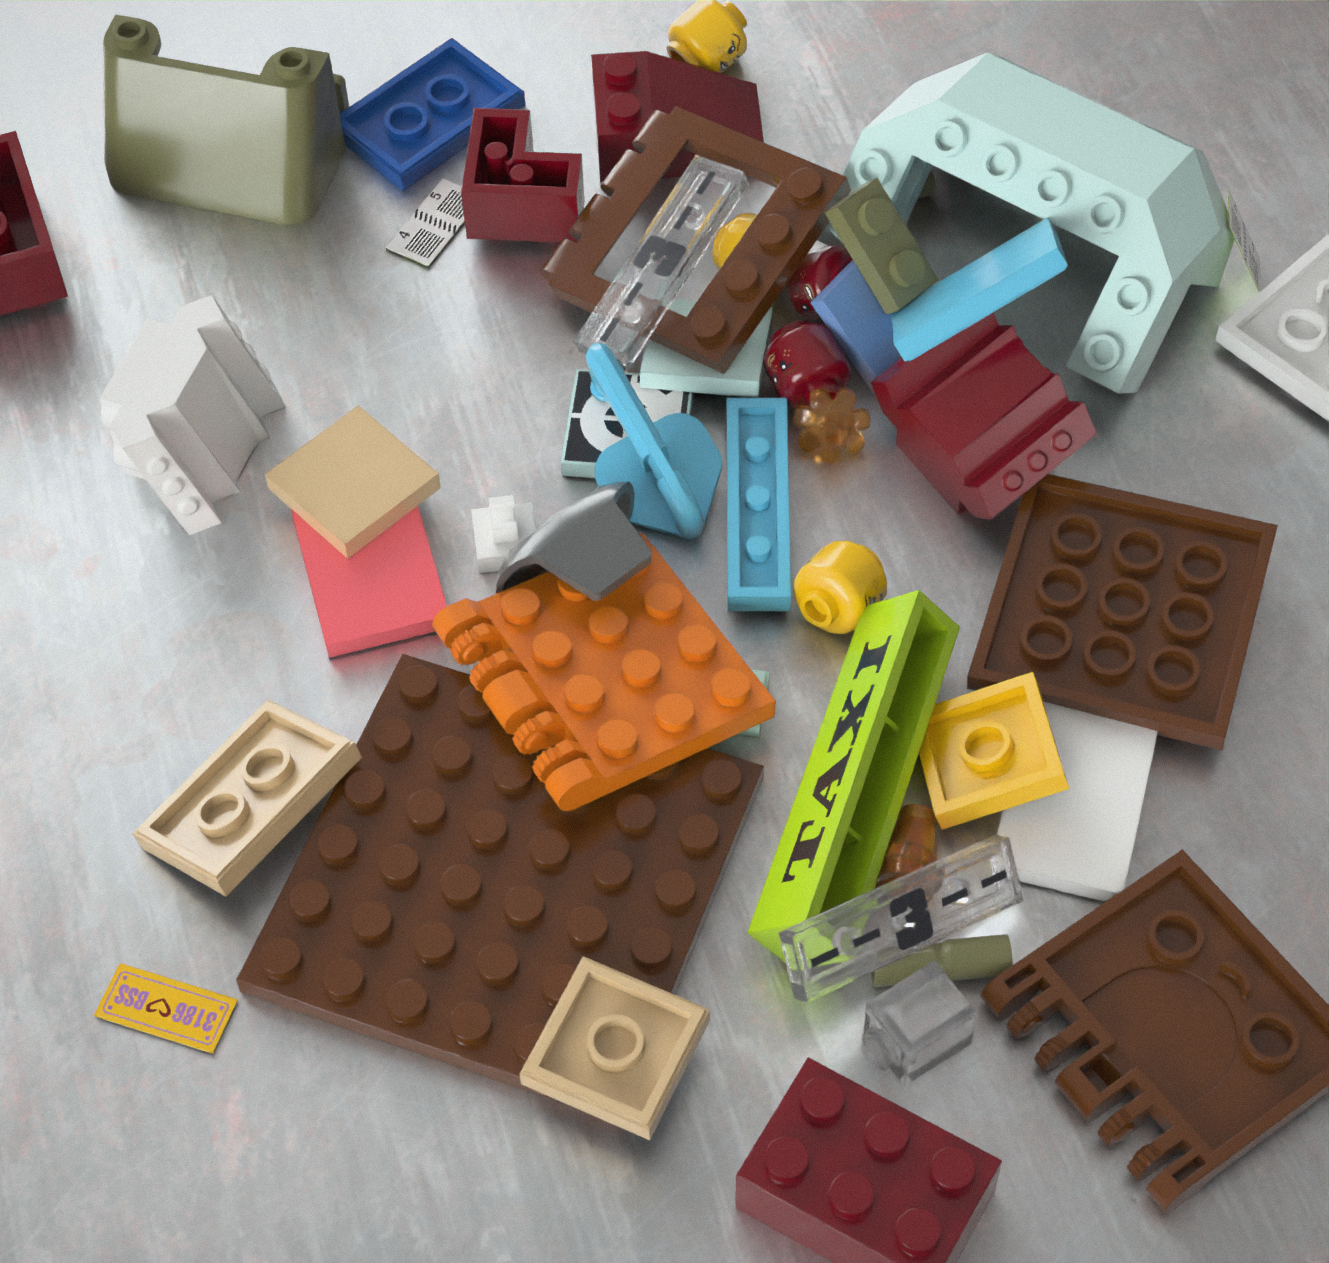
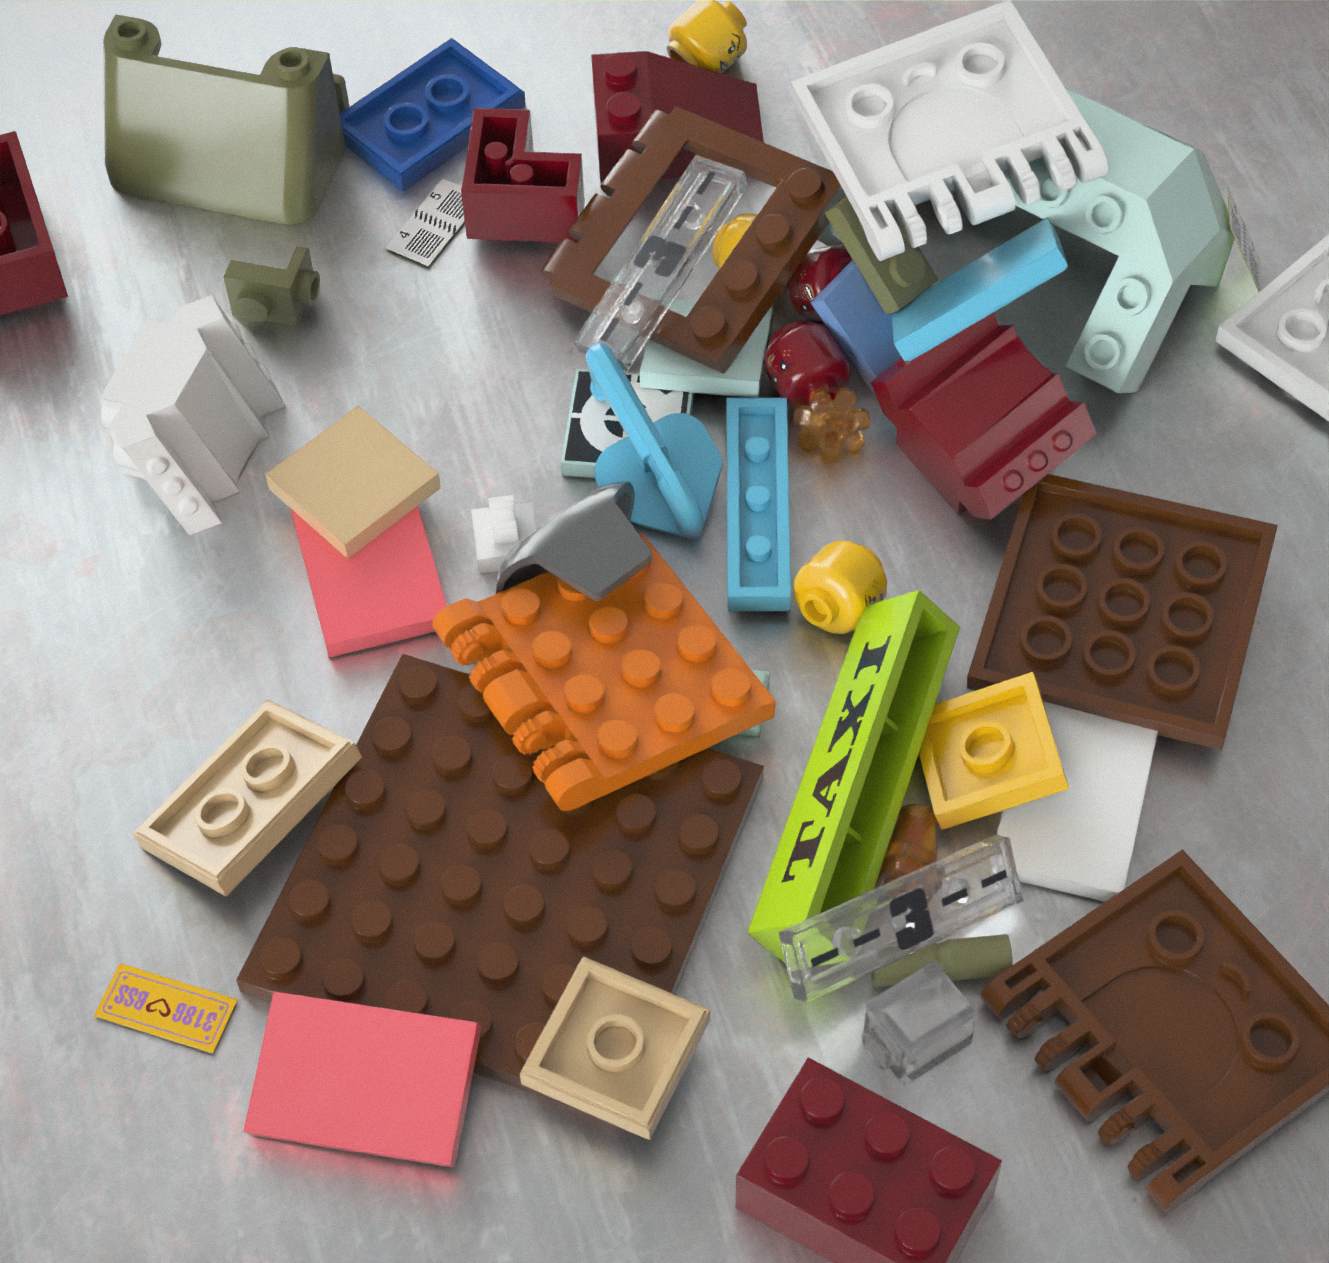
none -> olive bracket [223,246,320,327]
none -> coral tile [243,991,482,1168]
none -> white hinge [791,0,1109,261]

